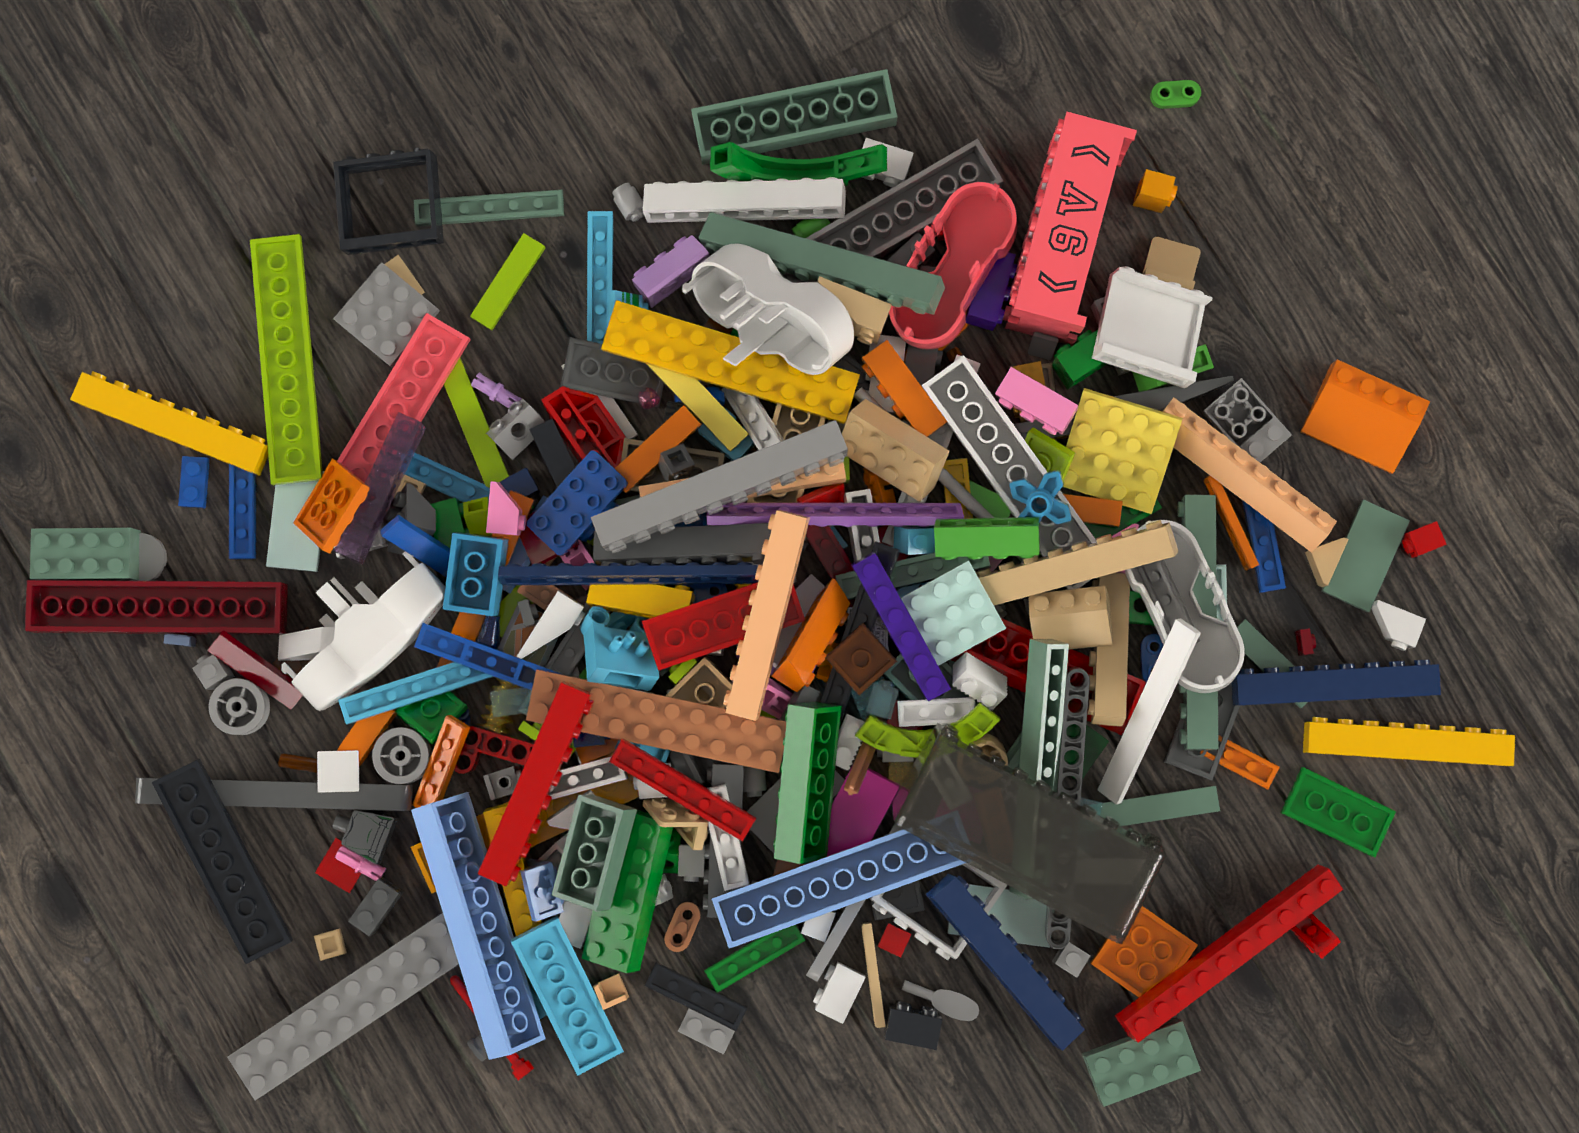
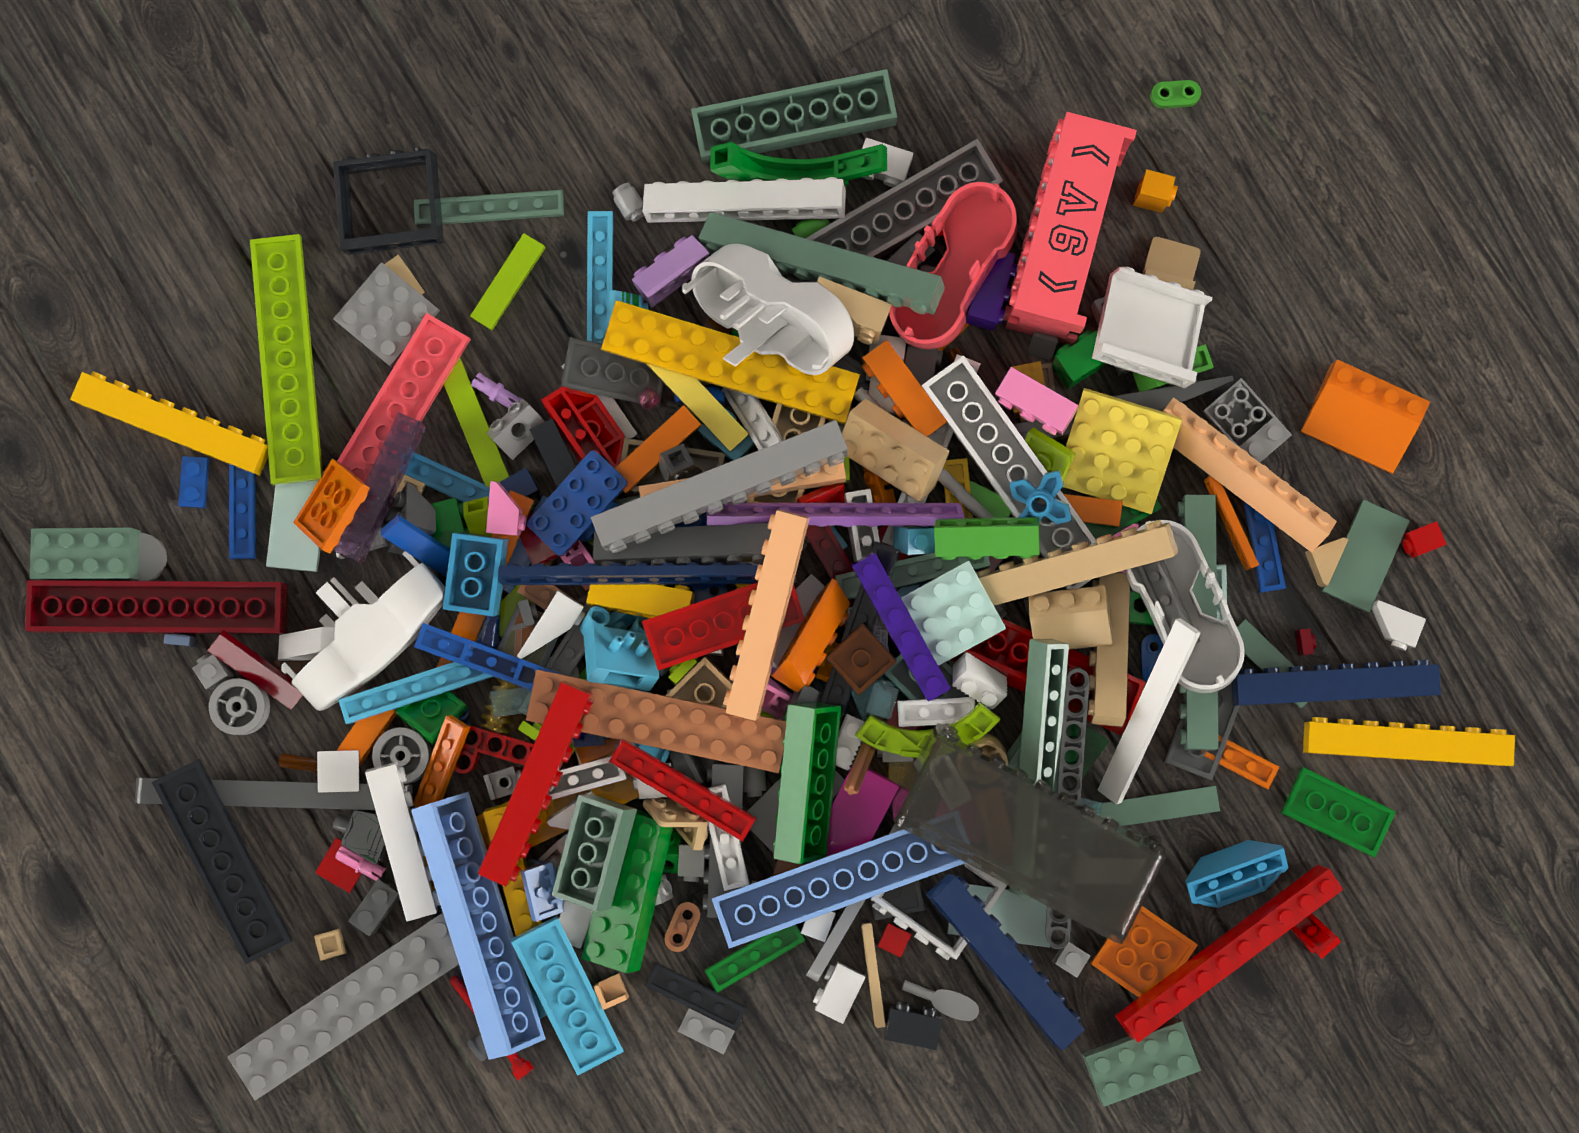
none -> white brick [365,762,440,921]
none -> dark azure wedge [1185,840,1288,908]

